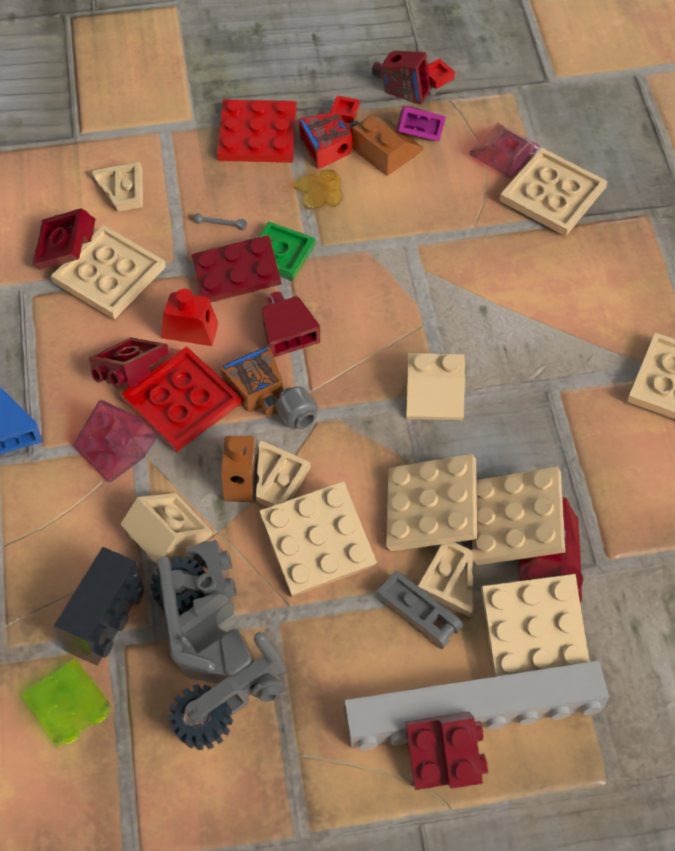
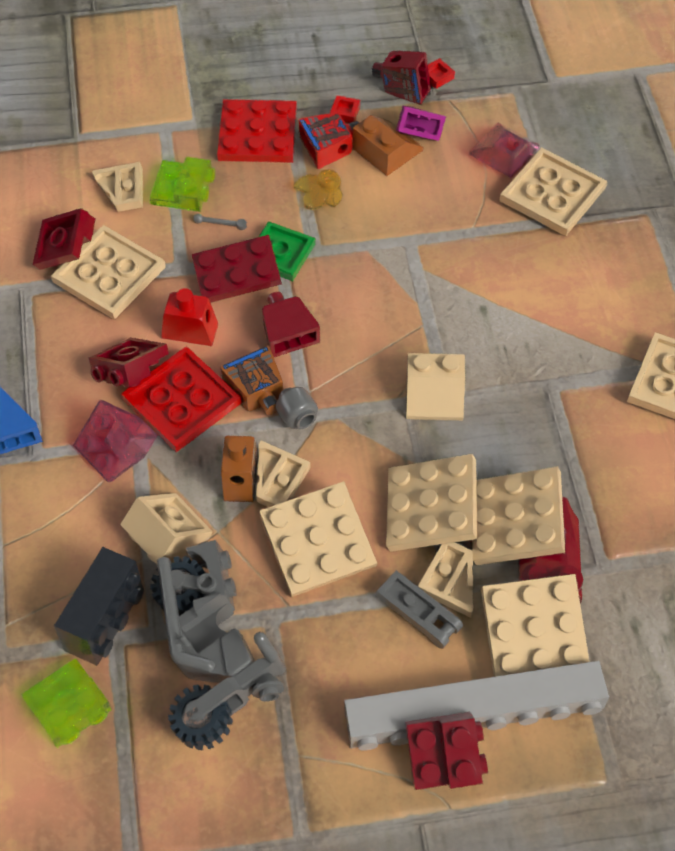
none -> clear neon green plate [149,156,215,212]

